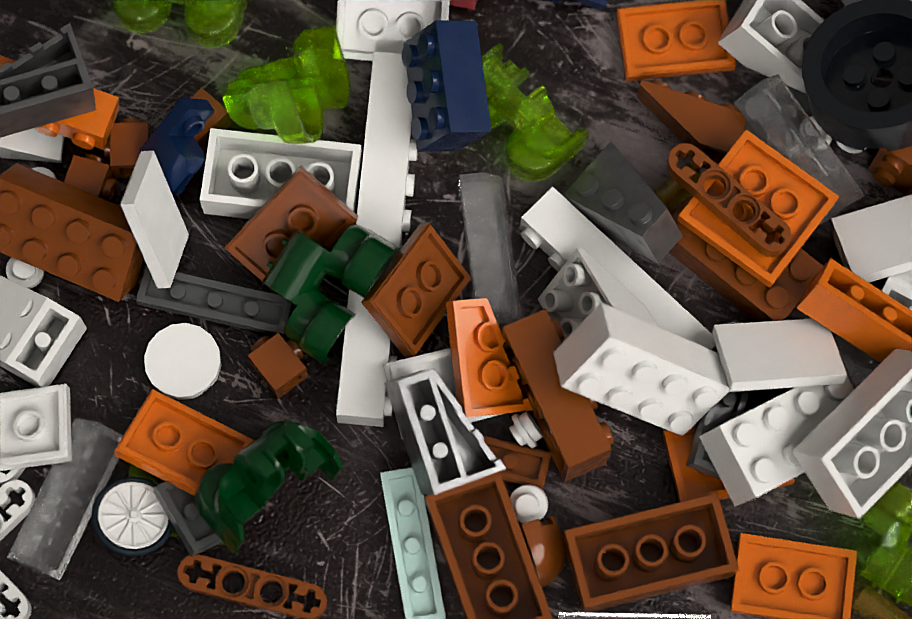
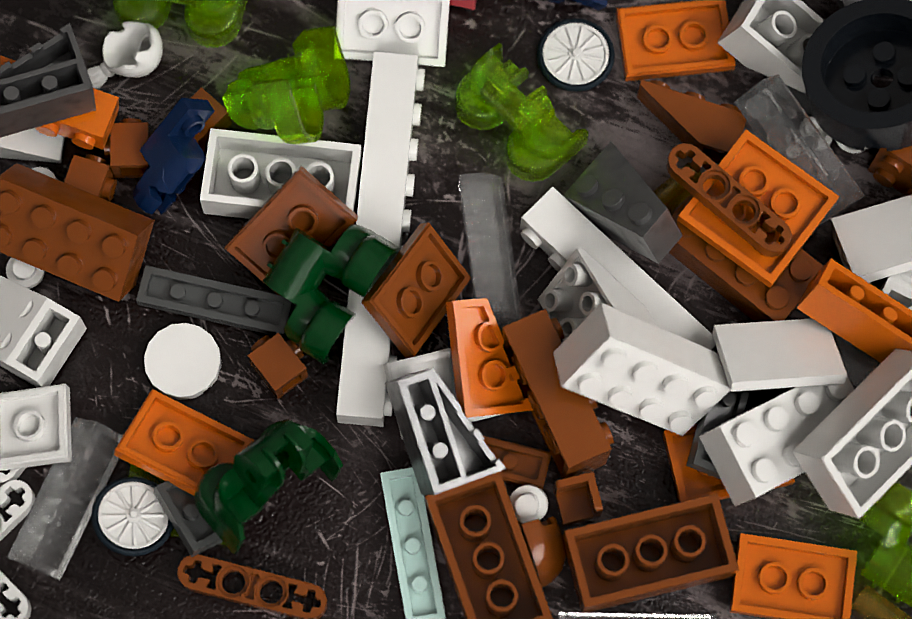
white tile [120,151,189,288] -> none
dark blue brick [402,20,492,152] -> none
white plate [509,411,544,449] -> none
none -> white hair [87,21,163,89]
none -> white wheel [537,18,615,92]
none -> dark orange panel [553,472,603,527]

